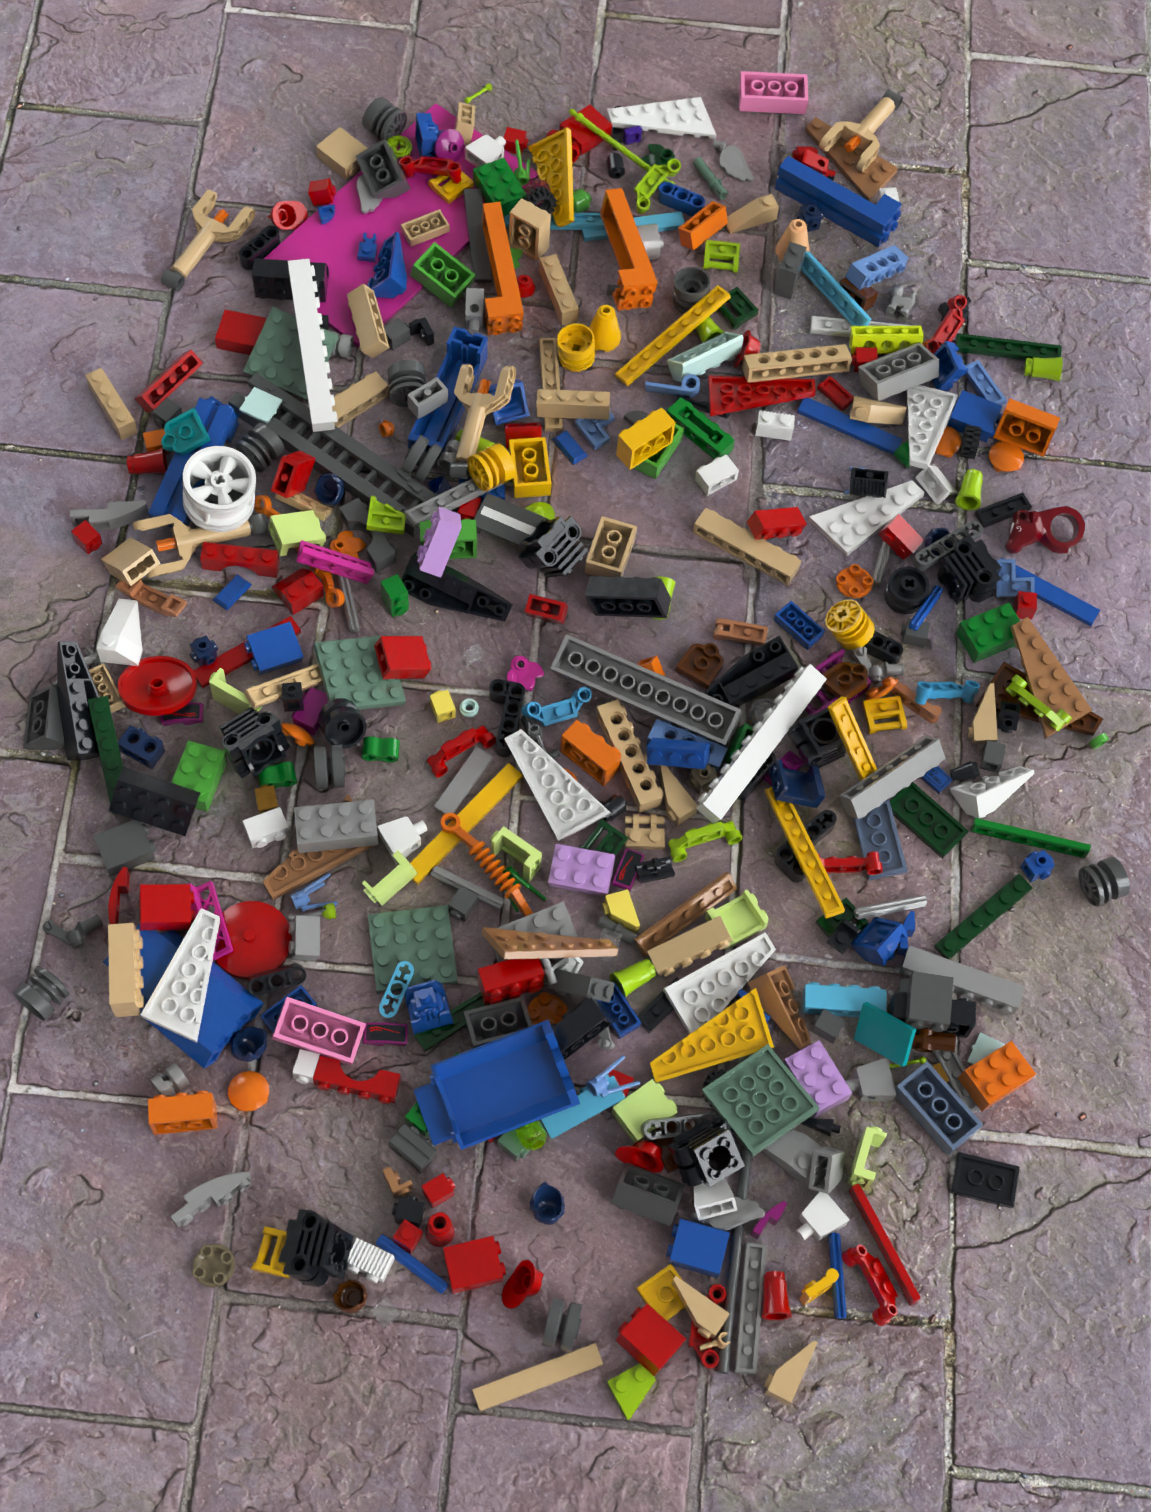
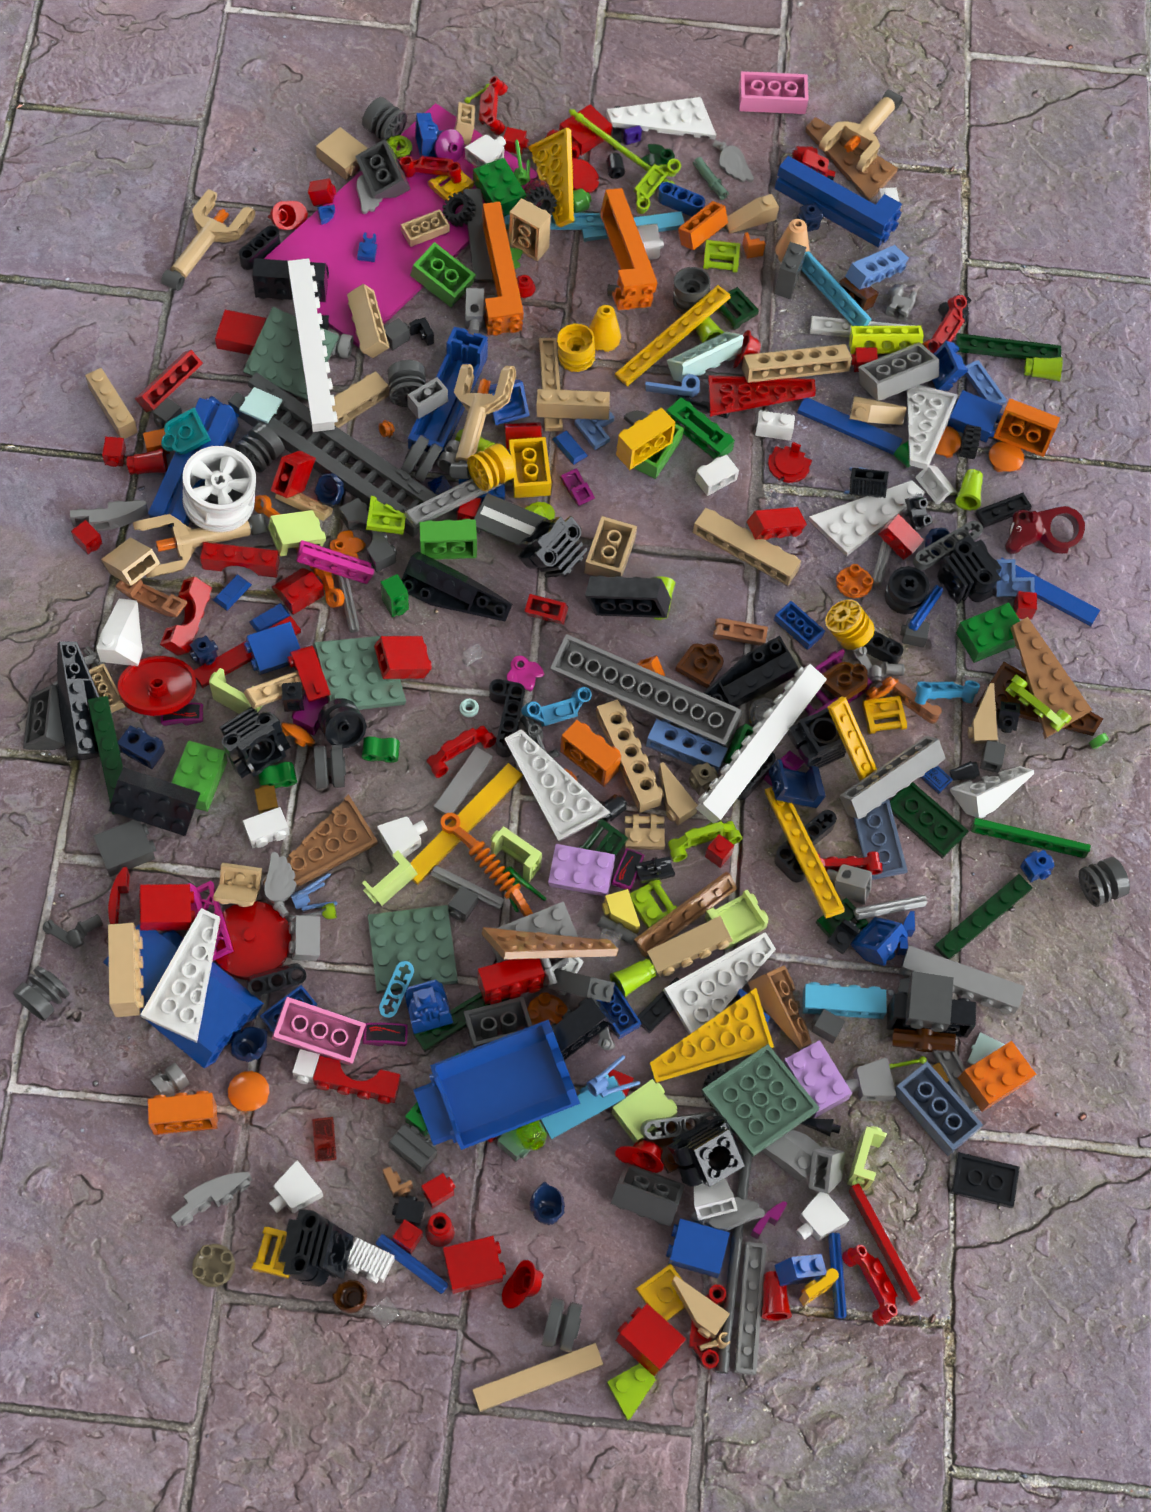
light grey brick [294,799,378,853] -> none
blue wedge [367,232,407,298] -> none
lavender brick [417,507,462,577] -> none
light yellow brick [430,690,456,723] -> none
tan brick [539,254,579,326] -> none
blue brick [647,738,710,769] -> none
tan slope [764,1341,818,1406] -> none
red tile [817,376,854,411] -> none
teal tile [854,1002,916,1067] -> none
none -> red brick [102,436,126,467]
none -> arch [160,576,212,656]
none -> tan bracket [213,863,262,907]
none -> blue tile [249,603,291,632]
none -> light grey animal [264,852,297,918]
none -> white torso [269,1160,323,1213]
none -> red door [287,645,331,702]
none -> clear red slope [312,1117,337,1162]
none -> black tyre [442,192,476,227]
none -> red plate [479,76,508,135]
none -> magenta slope [560,468,595,507]
none -> red piece [572,158,599,193]
none -> lime plate [630,880,677,929]
none -> red brick [705,834,735,868]
none -> orange panel [742,232,765,259]
none -> red piece [768,442,812,483]
none -> blue brick [774,1254,827,1286]
none -> light grey torso [827,864,872,905]
none -> black hips [904,493,933,531]

